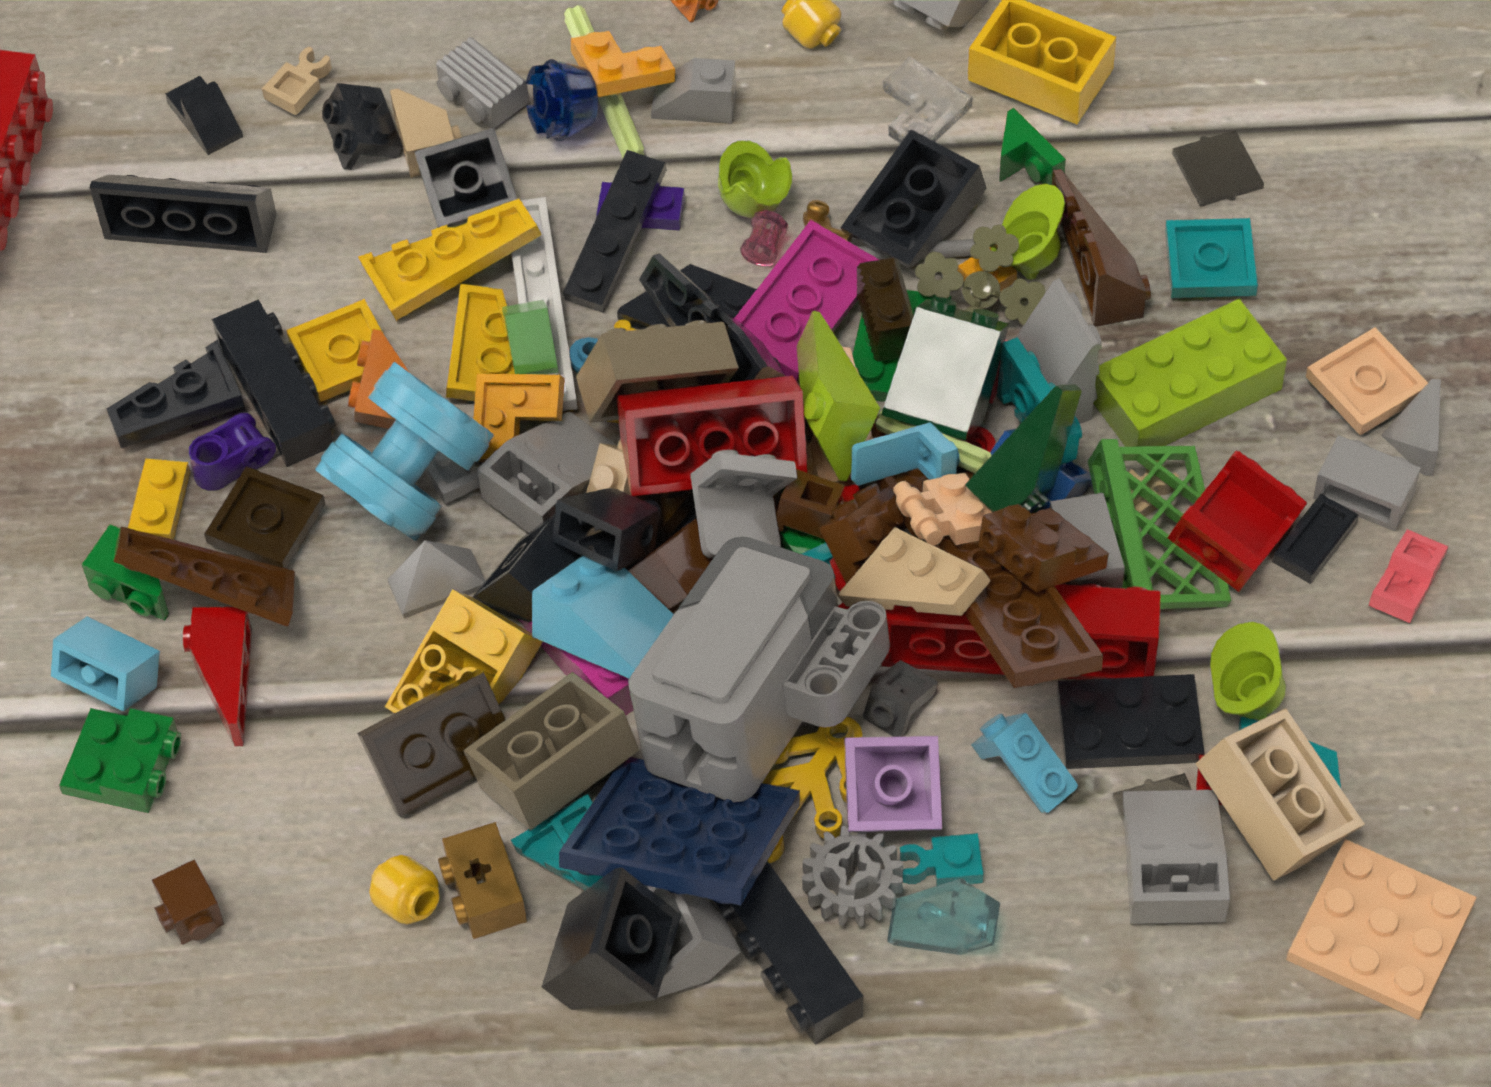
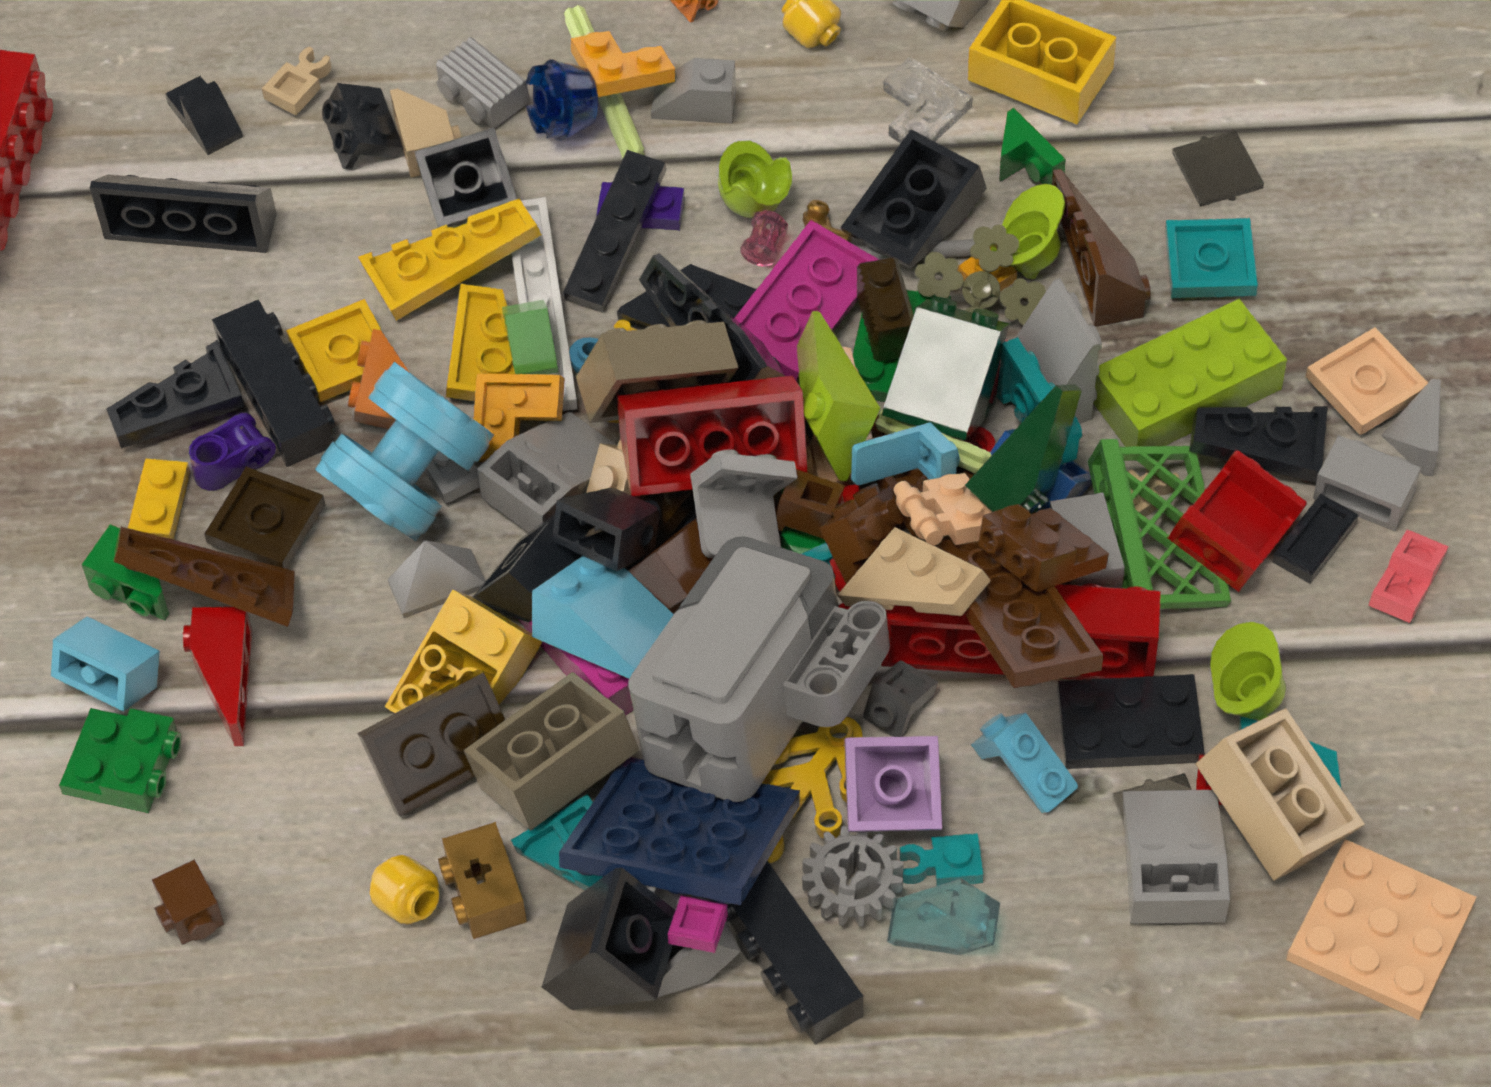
none -> dark pink tile [668,895,728,953]
none -> black wing [1189,406,1328,483]

